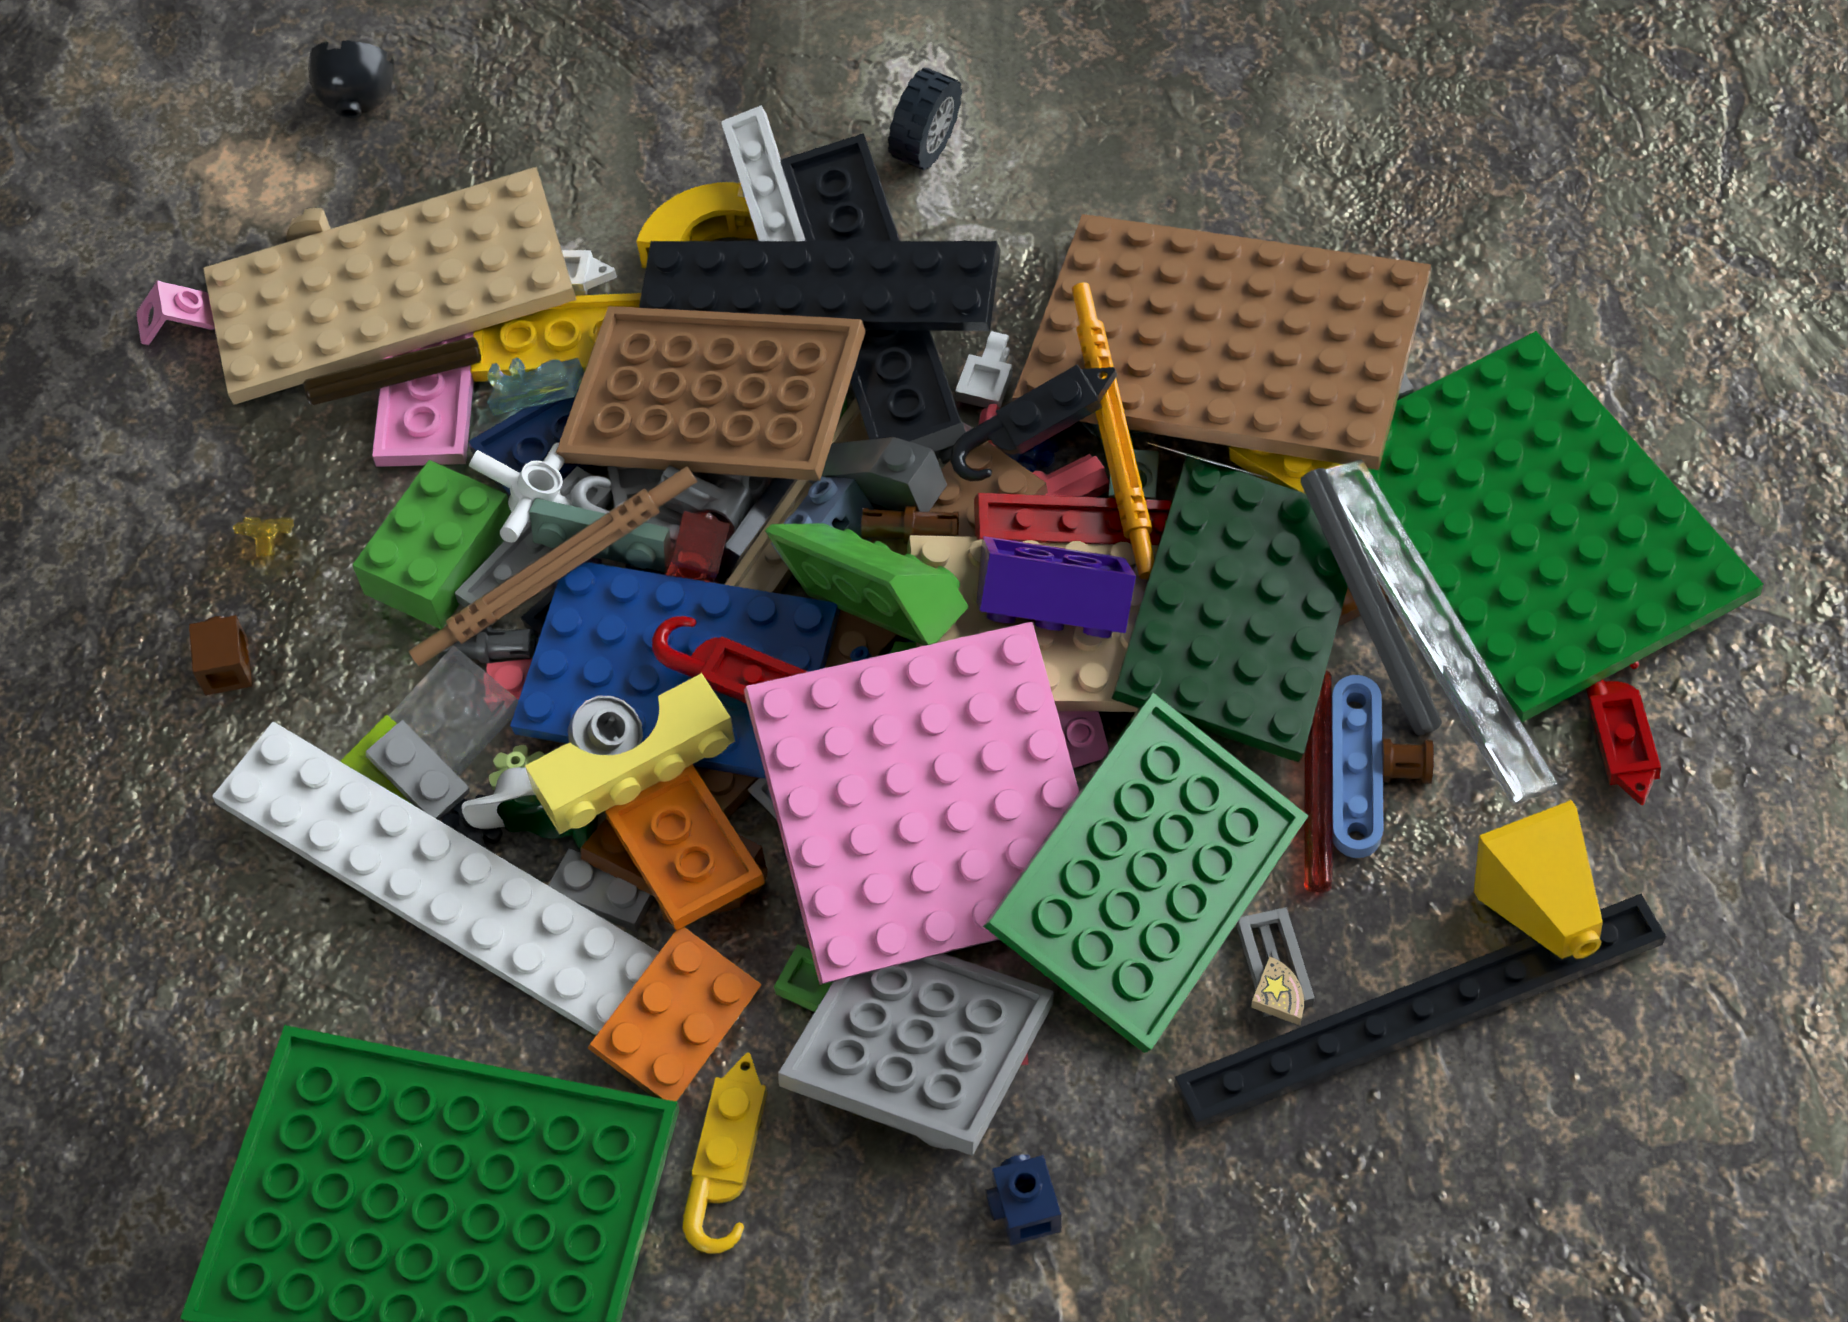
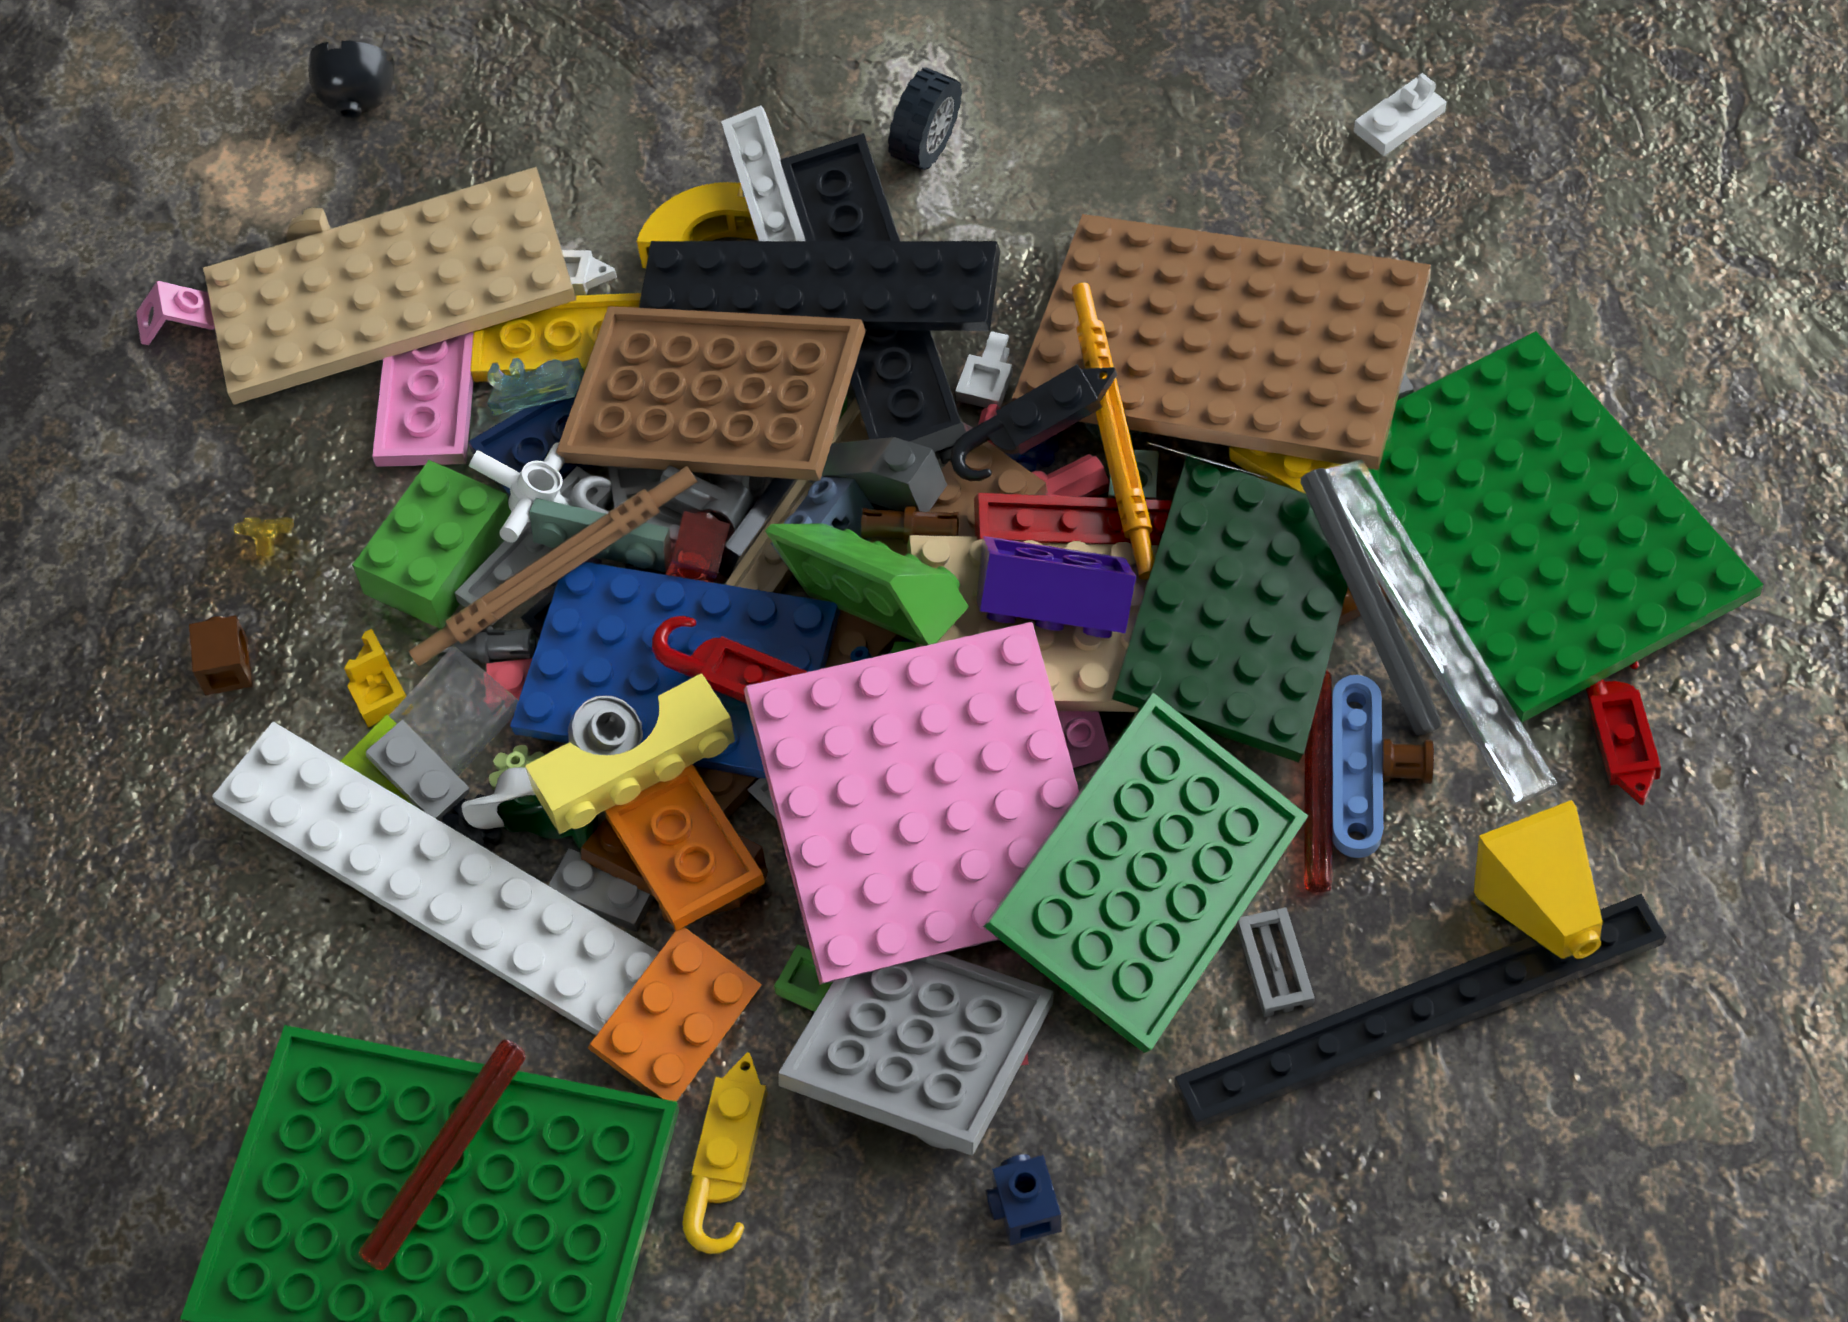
dark brown axle [304,337,482,405] -> none
tan tile [1251,957,1304,1025] -> none
none -> yellow slope [344,628,411,728]
none -> clear red axle [359,1039,526,1270]
none -> white plate [1354,73,1447,156]

